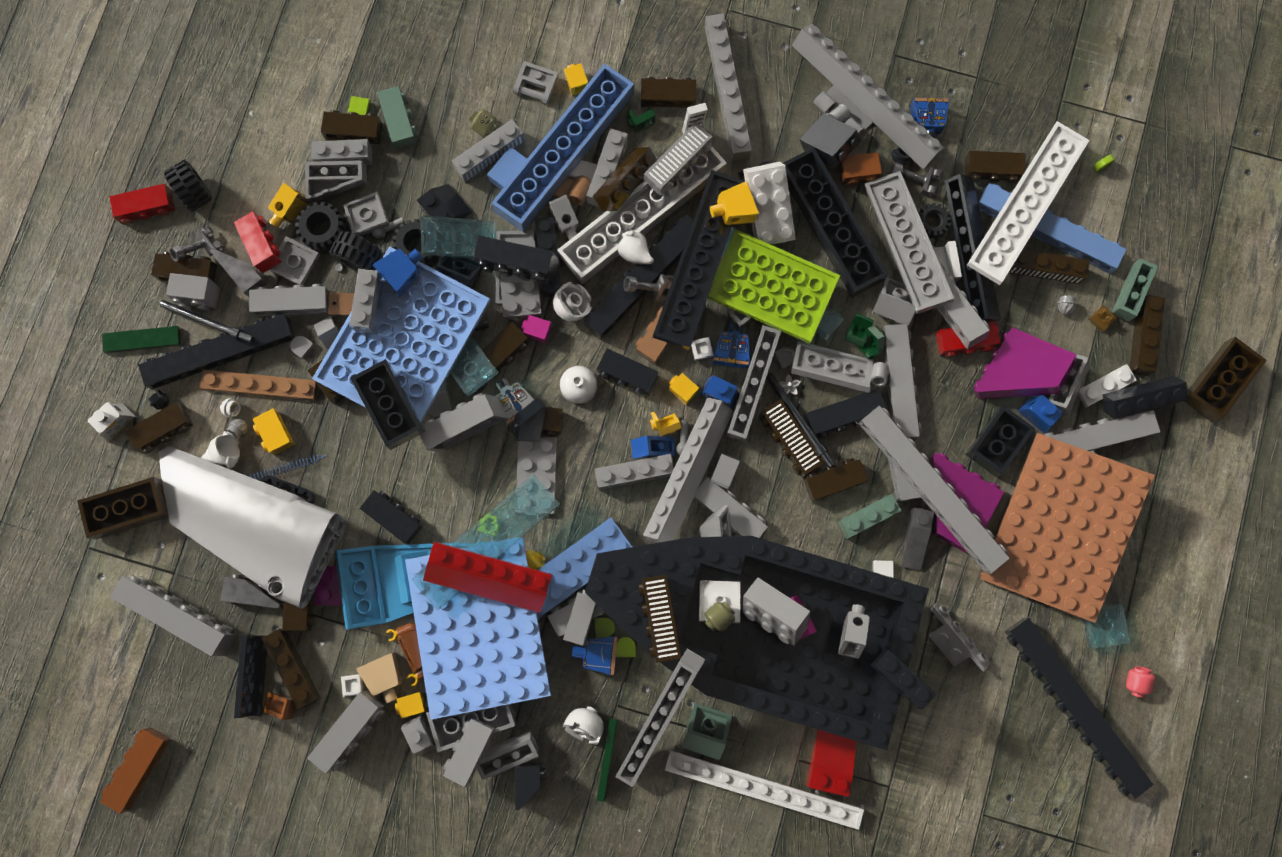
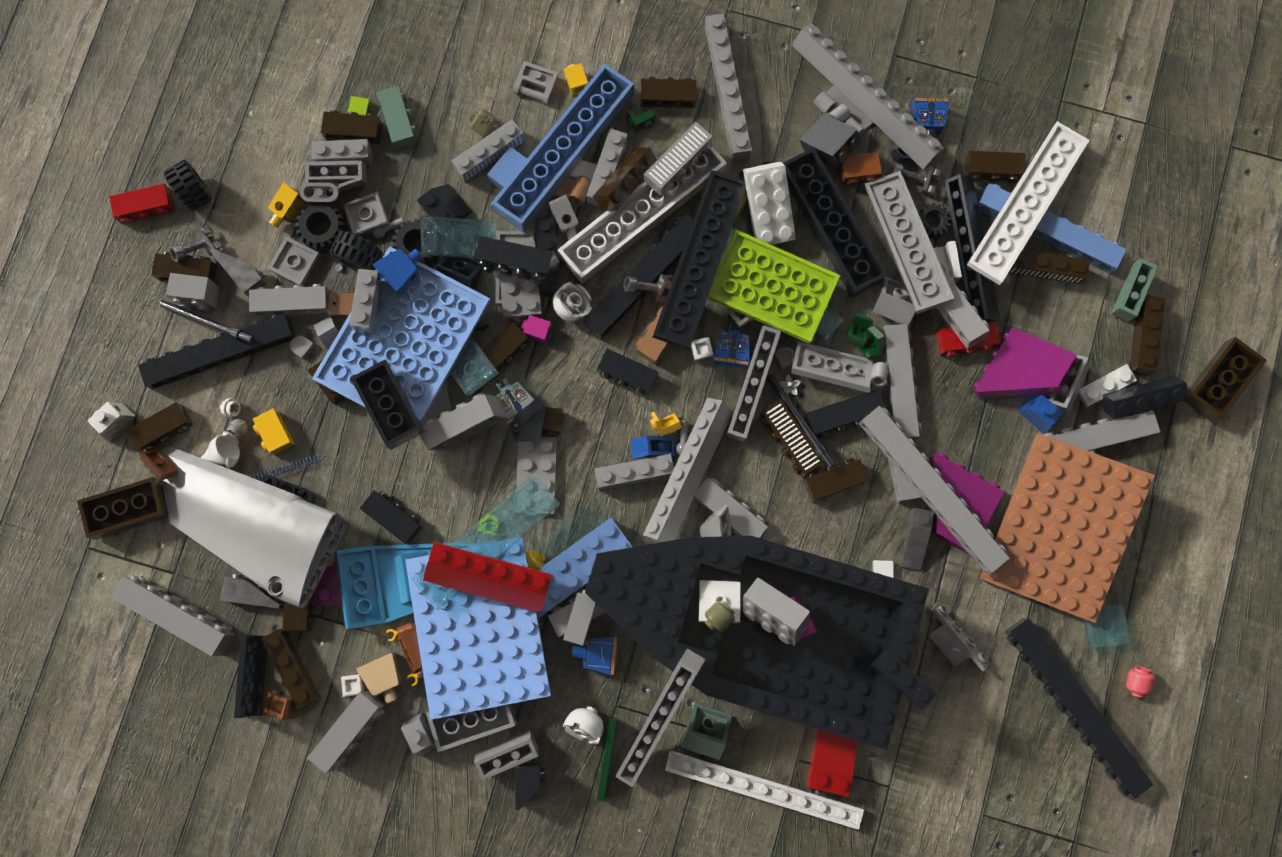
dark orange brick [100,728,171,814] -> none
dark green tile [102,326,181,353] -> none
black plate [148,390,169,410] -> none
medium nougat plate [200,370,317,400] -> none
brick [234,211,282,273] -> none
yellow brick [395,691,428,718] -> none
light grey brick [443,718,496,787] -> none
white cylinder [560,366,597,404] -> none
lime tile [595,618,615,638] -> none
lime tile [616,637,636,657] -> none
white hat [618,230,654,264] -> none
dark brown brick [638,575,681,663] -> none
yellow brick [669,373,699,405] -> none
white tile [682,103,708,134] -> none
blue torso [699,375,740,410] -> none
yellow torso [710,181,759,225] -> none
light grey slope [710,453,740,489] -> none
sand green brick [837,494,901,539] -> none
light grey torso [838,605,870,659] -> none
black brick [965,405,1036,477] -> none
light grey plate [1057,296,1077,315] -> none
pearl gold tile [1088,305,1117,332] -> none
lime tile [1093,154,1116,172] -> none
none -> reddish brown plate [139,448,179,481]
none -> light grey plate [300,182,340,203]

